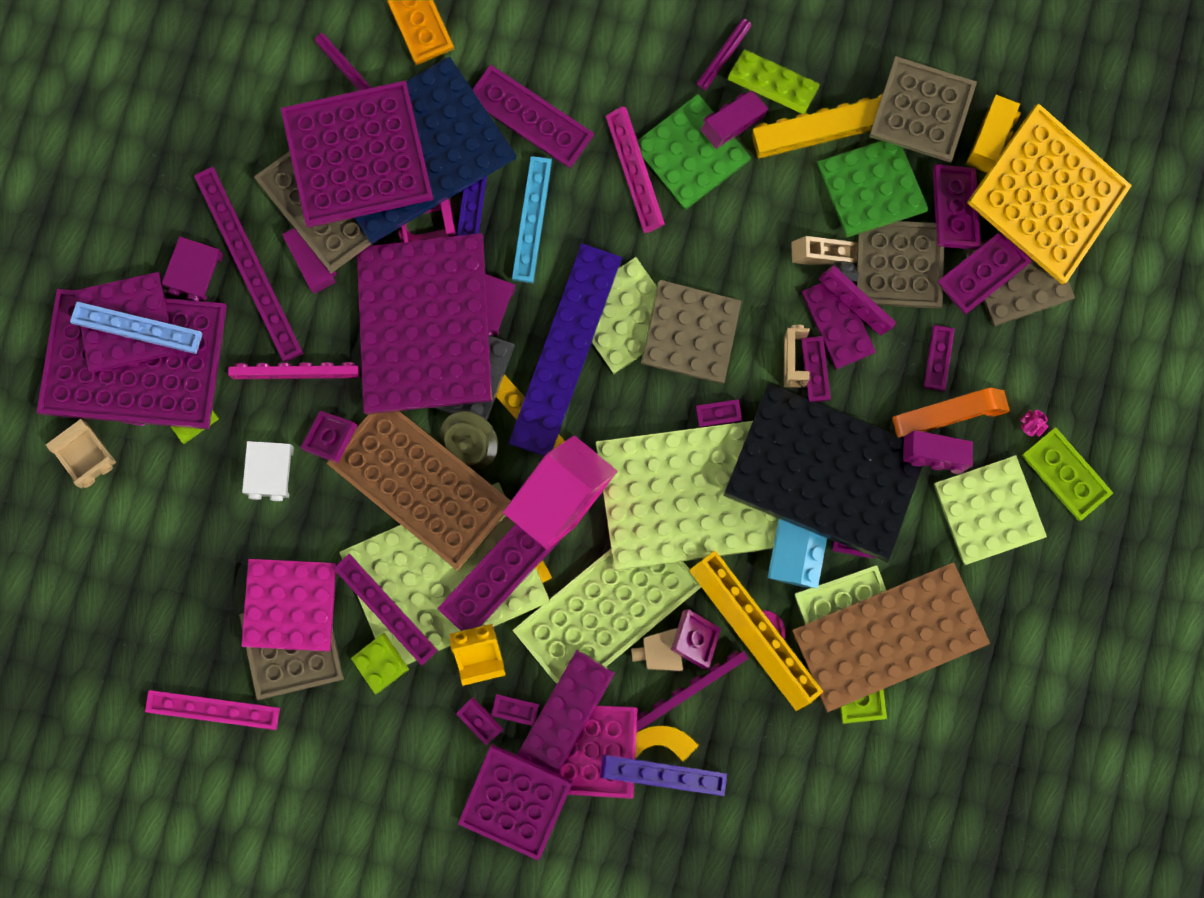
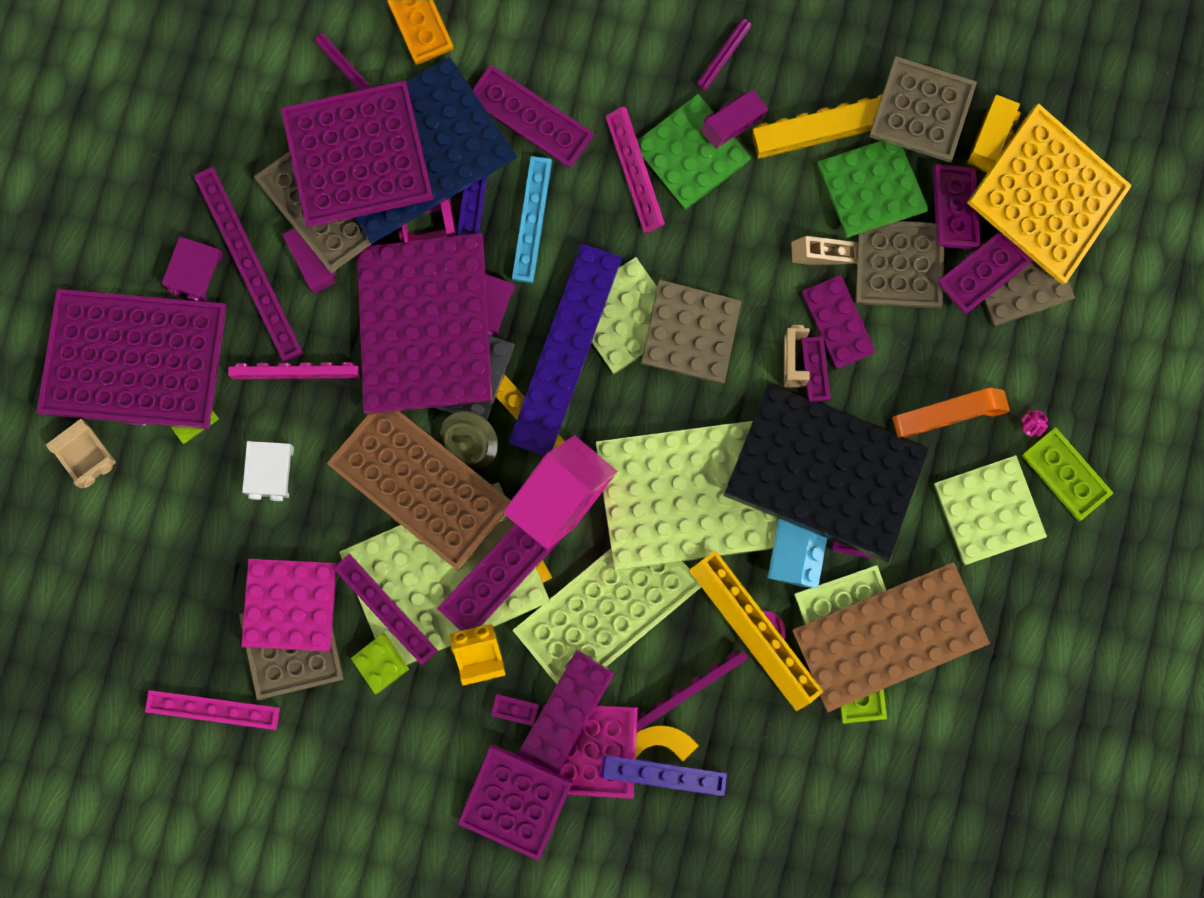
light blue plate [70,302,203,354] -> none
magenta plate [74,272,175,373] -> none
magenta plate [300,411,357,463] -> none
magenta plate [456,697,503,746] -> none
tan torso [631,628,683,671] -> none
magenta plate [671,609,721,669] -> none
magenta plate [696,399,742,428] -> none
lime plate [728,50,820,115] -> none
magenta plate [819,266,896,336] -> none
dark grey plate [834,261,859,281] -> none
magenta brick [903,430,973,474] -> none
magenta tile [923,325,955,392] -> none

